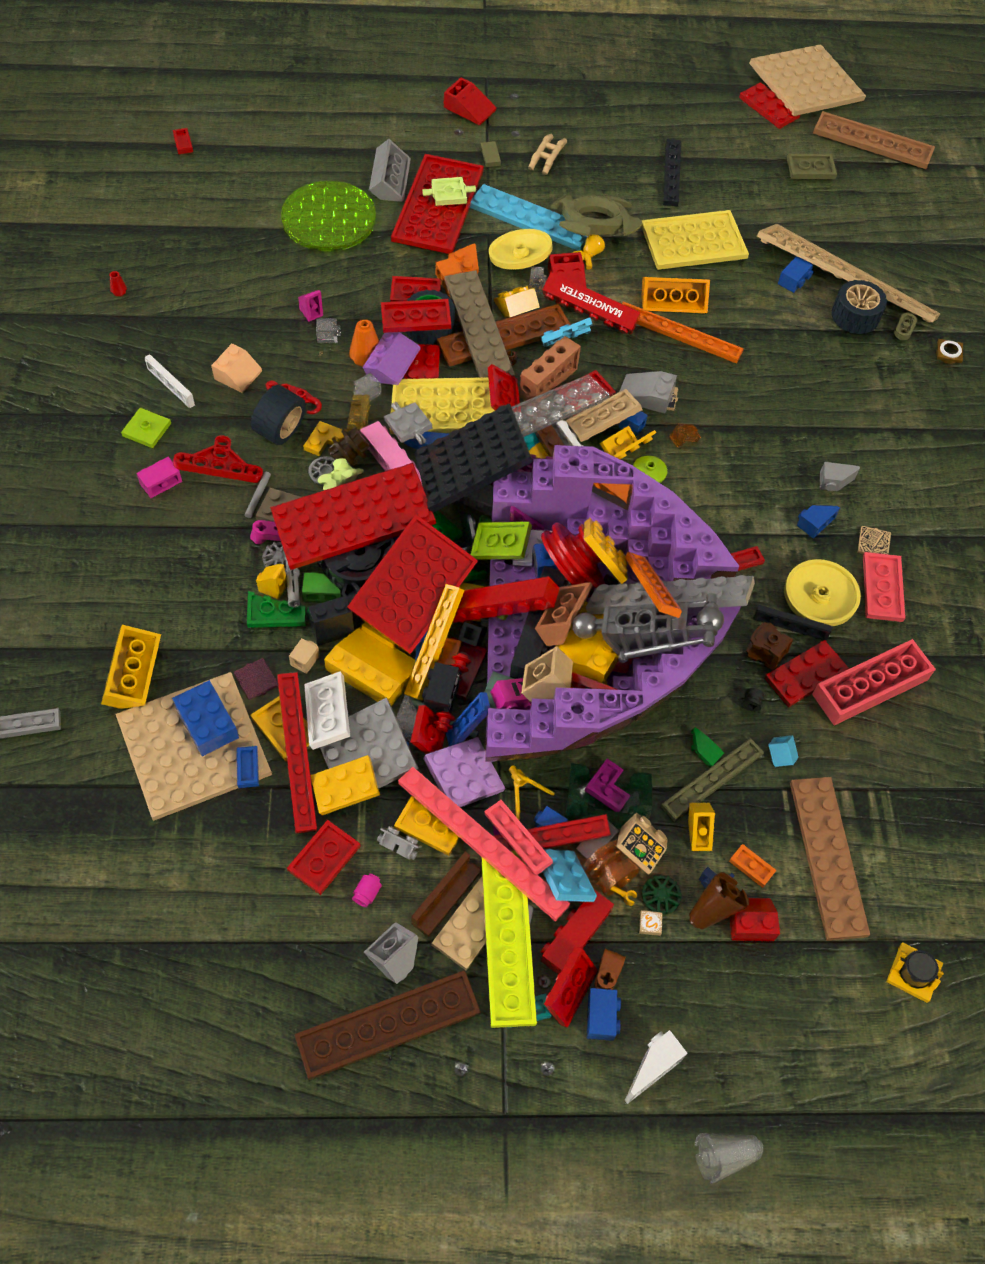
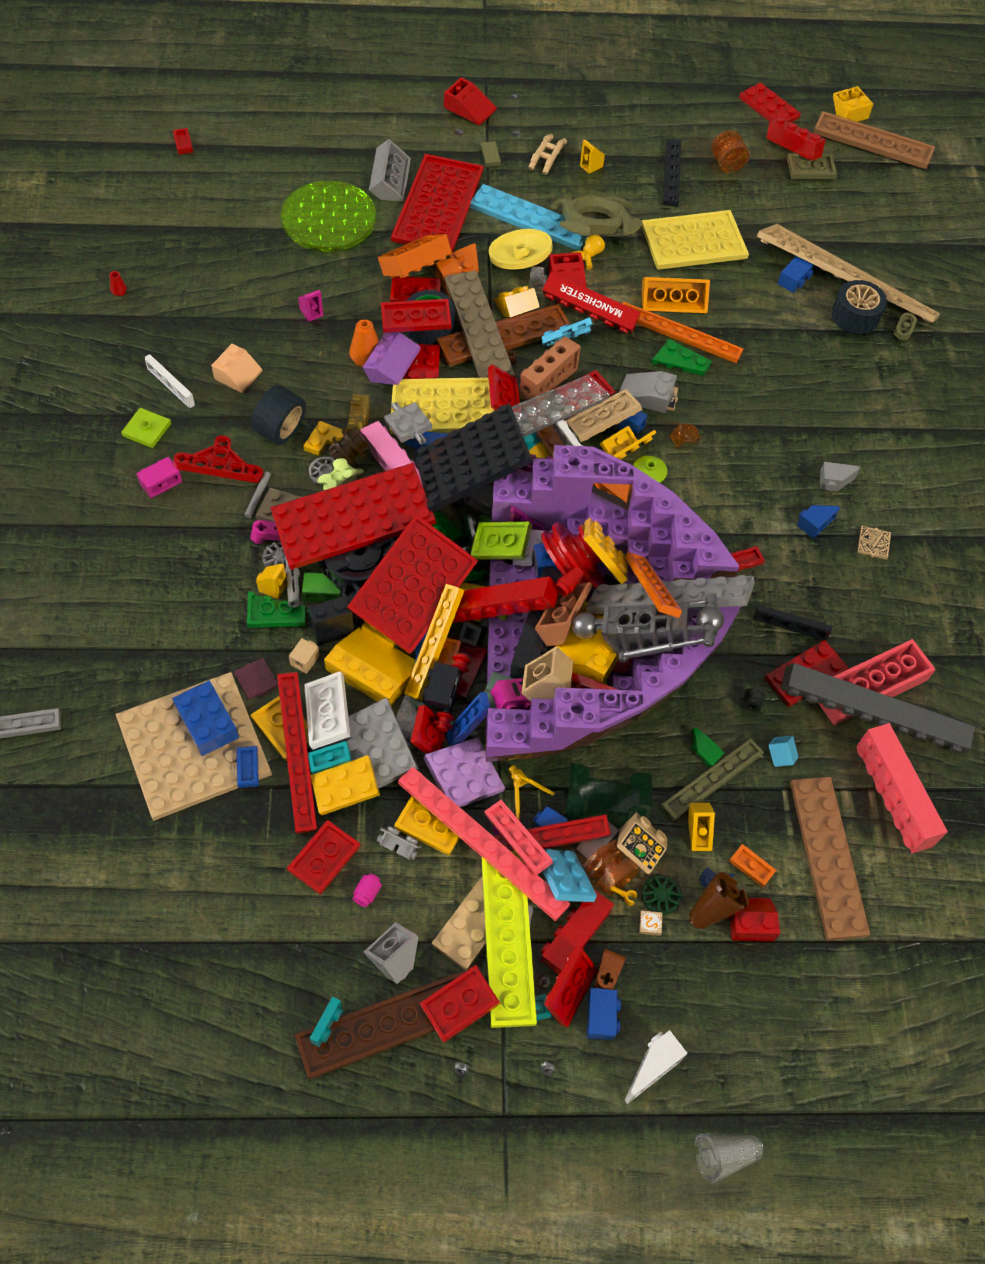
yellow slope [101,625,161,709] -> none
red piece [266,381,322,414] -> none
clear brick [316,318,341,343] -> none
clear brick [353,373,381,404] -> none
reddish brown fence [411,851,482,938] -> none
yellowish green plate [422,177,476,206] -> none
magenta plate [584,759,630,814] -> none
reddish brown piece [746,622,793,670] -> none
tan plate [749,44,866,116] -> none
light yellow dish [784,559,861,626] -> none
coral plate [863,552,905,622] -> none
piece [886,942,944,1003] -> none
pearl gold piece [936,339,963,364] -> none
none -> teal plate [308,741,352,774]
none -> teal plate [310,996,343,1047]
none -> orange brick [378,234,452,278]
none -> red tile [420,965,501,1043]
none -> red cone [555,567,584,597]
none -> yellow slope [580,140,605,174]
none -> green wing [651,339,712,376]
none -> clear orange wheel [711,130,750,173]
none -> red brick [766,117,826,161]
none -> dark grey brick [781,663,975,753]
none -> yellow slope [833,86,873,122]
none -> coral brick [856,723,948,854]

